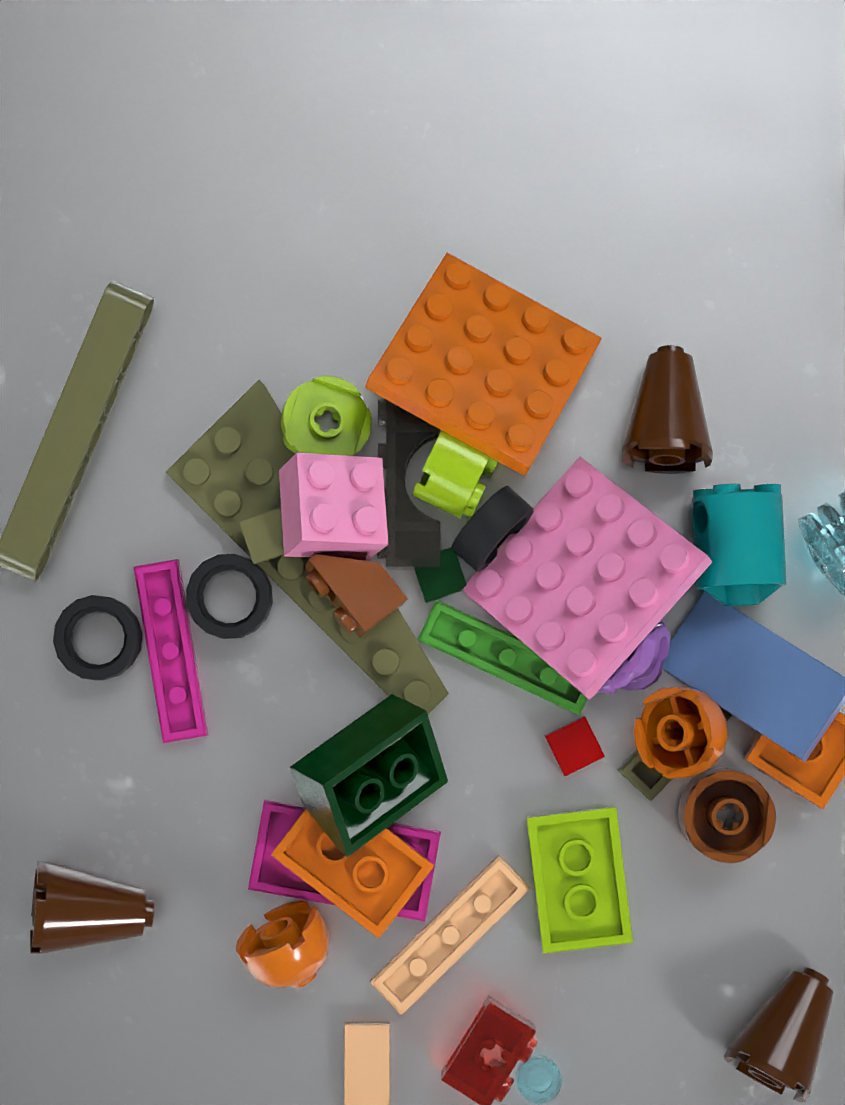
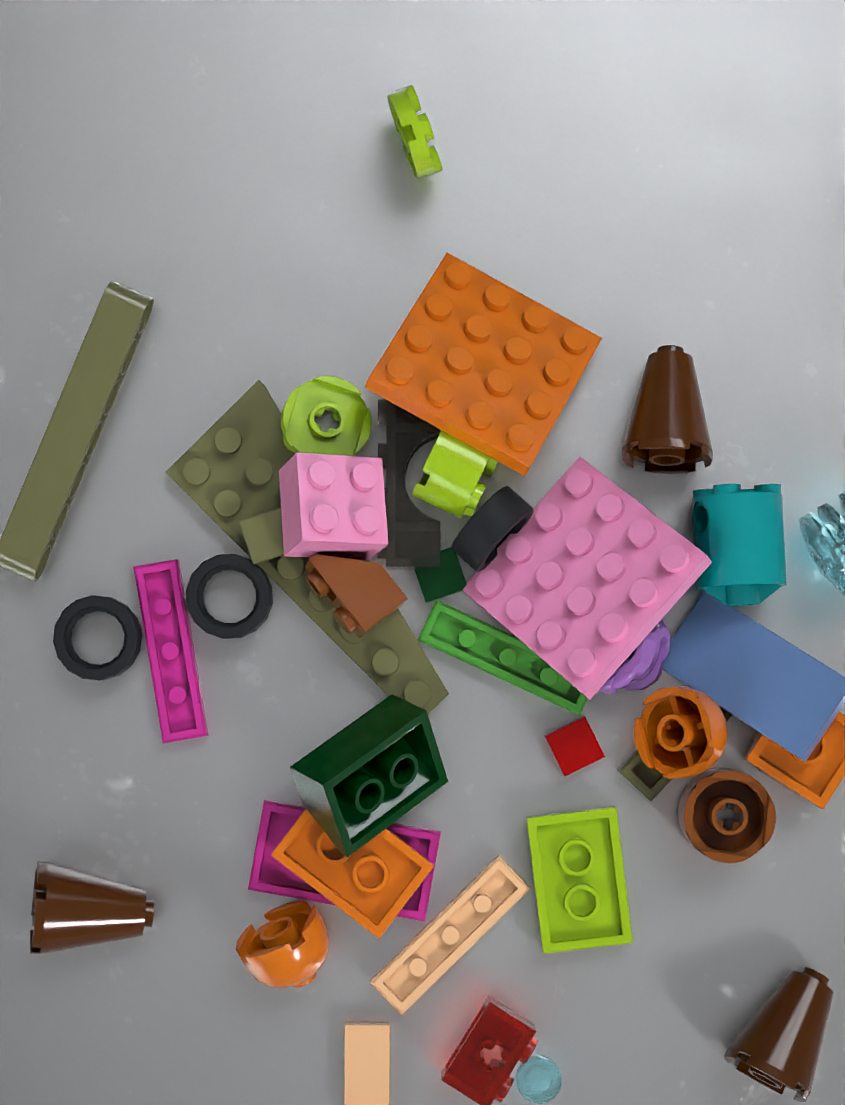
none -> lime plate [387,85,443,178]

